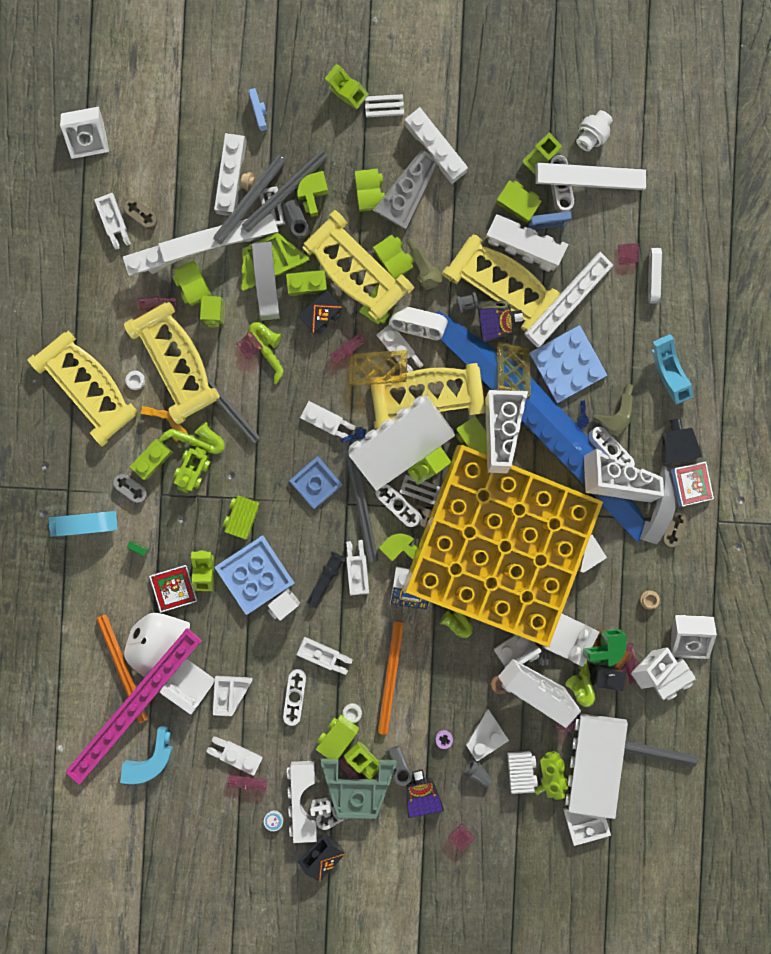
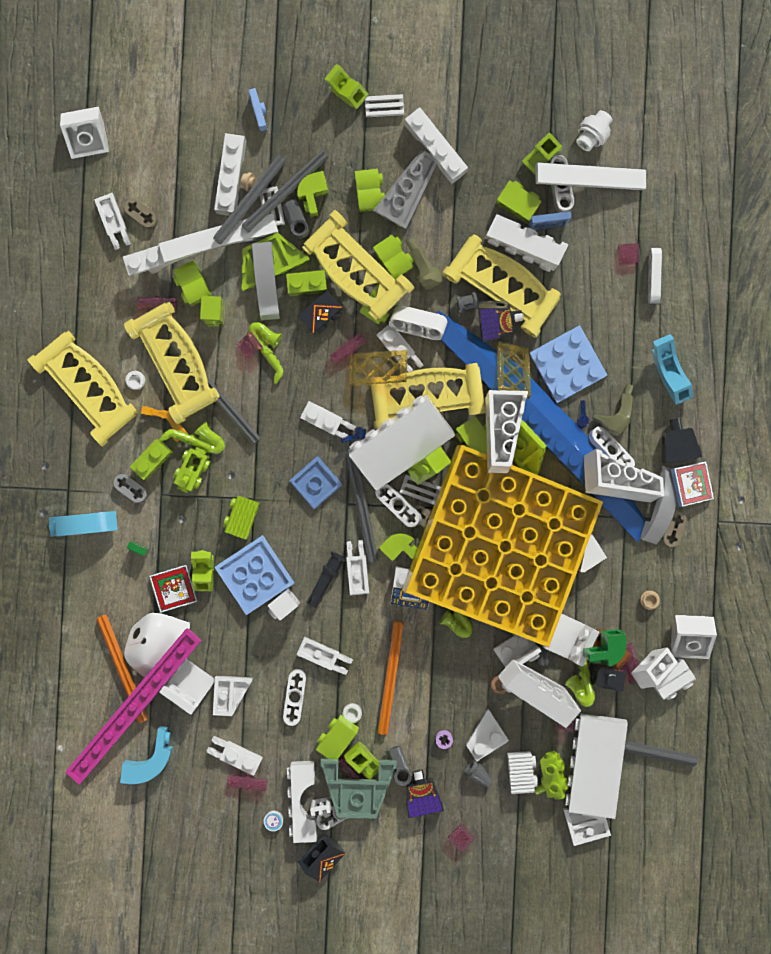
white tile [524,252,613,348] -> none
none -> lime wing [483,419,547,475]

